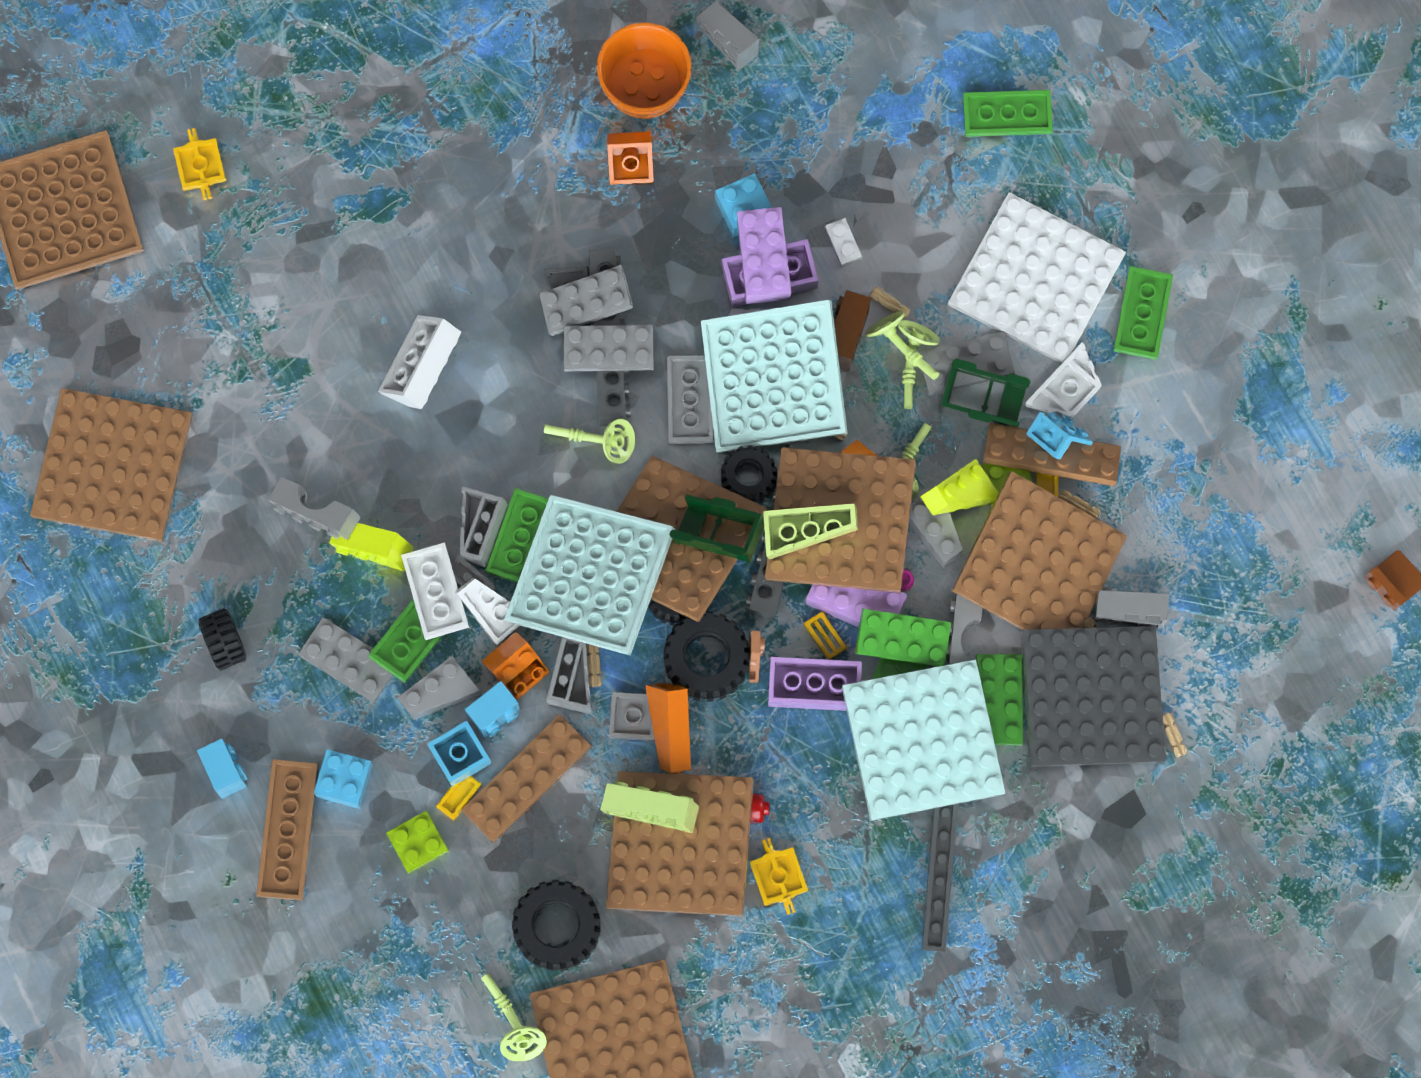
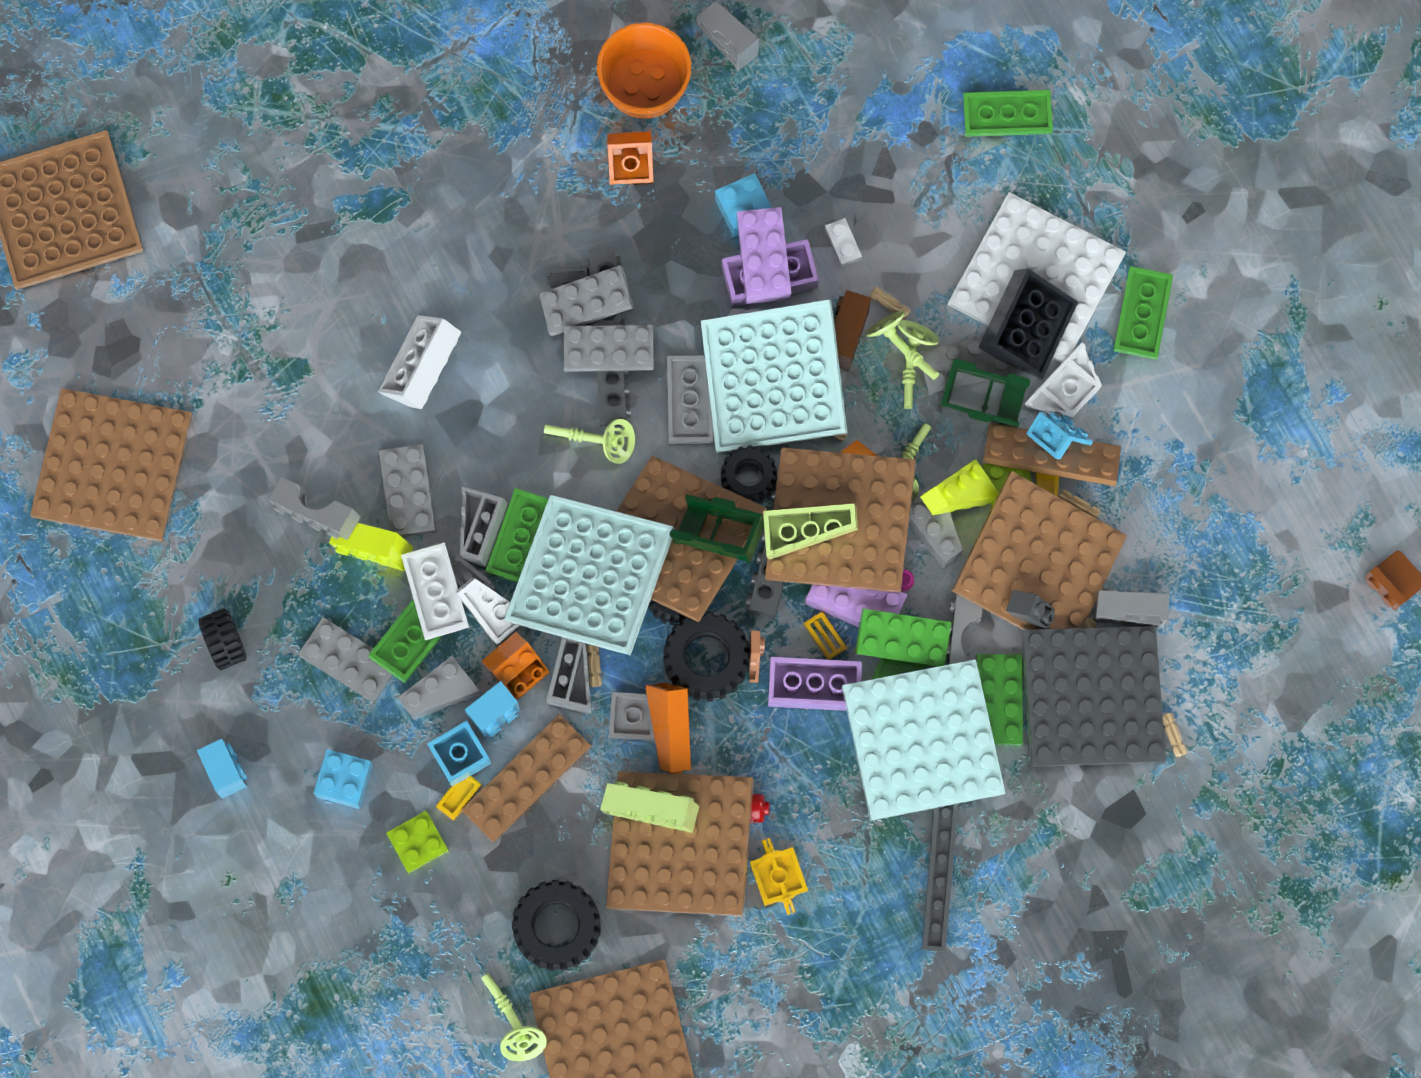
yellow plate [173,128,226,200] -> none
medium nougat plate [256,759,319,901] -> none
none -> light grey plate [379,444,436,537]
none -> black slope [979,268,1078,379]
none -> dark grey slope [1006,590,1055,629]

